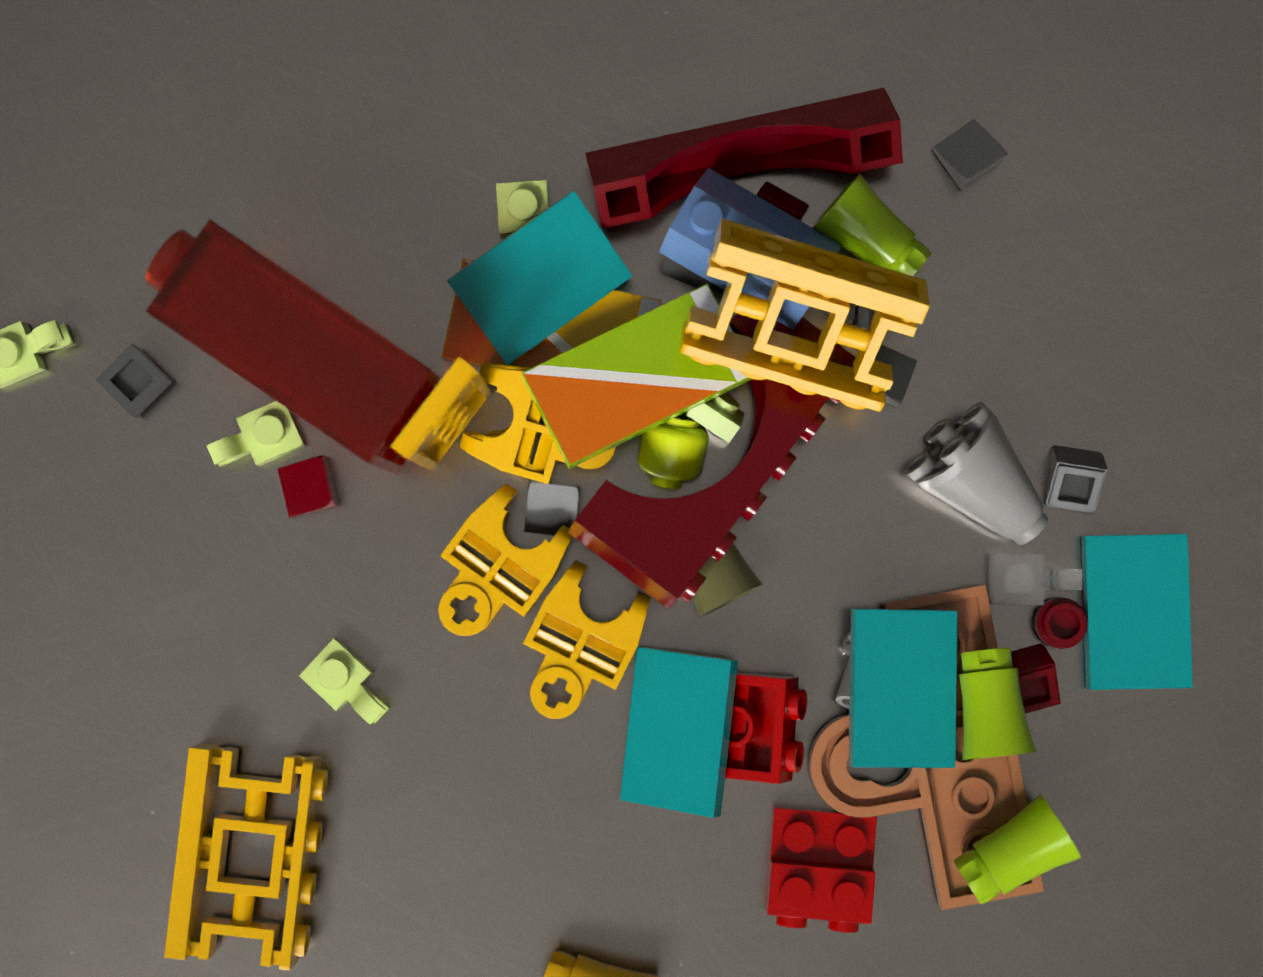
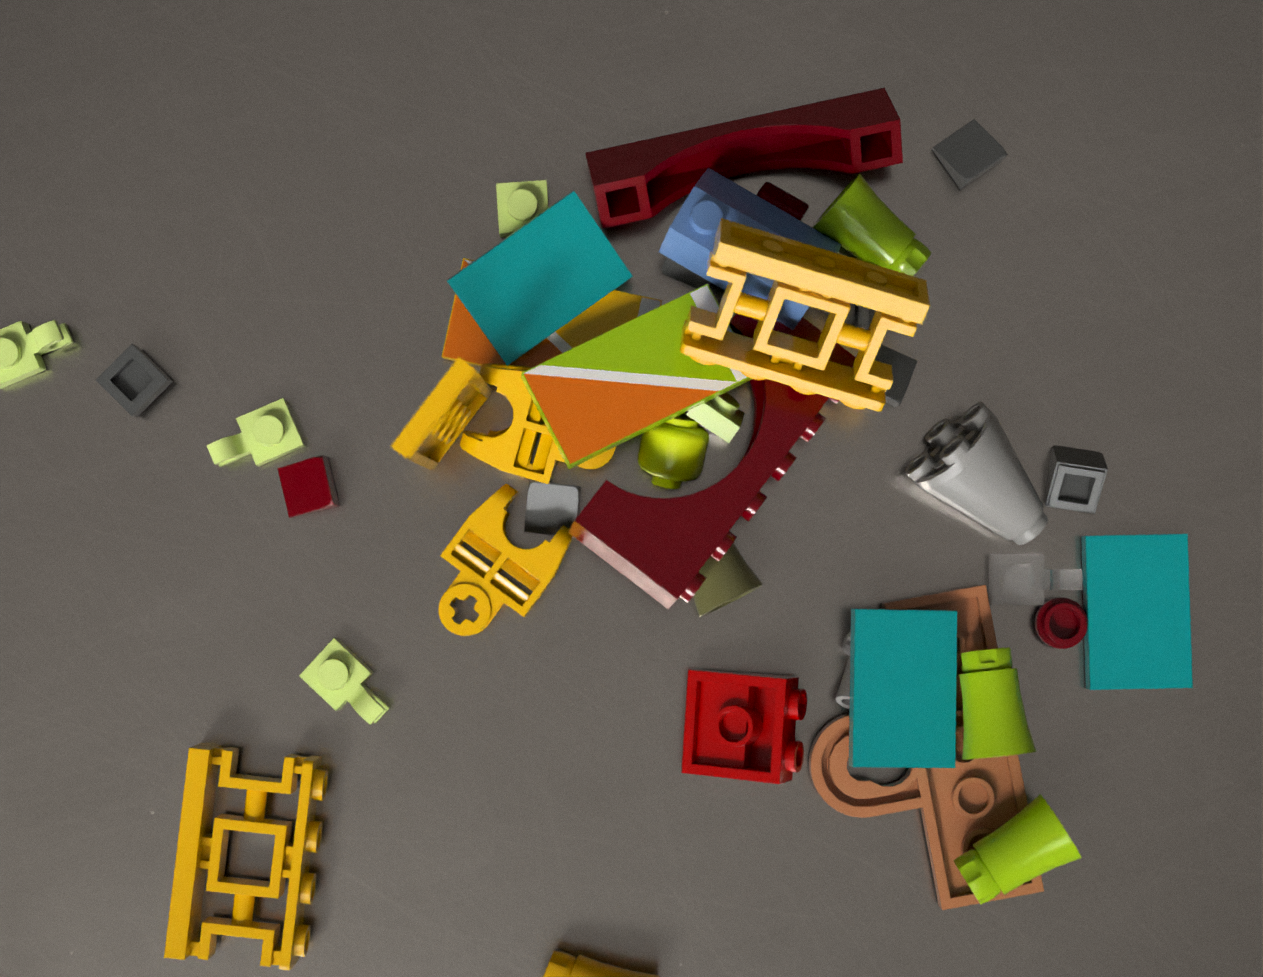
clear red brick [145,219,441,475] -> none
yellow piece [523,560,651,719] -> none
teal tile [620,646,738,818] -> none
red plate [764,805,877,933] -> none
dark red slope [1011,644,1061,714] -> none

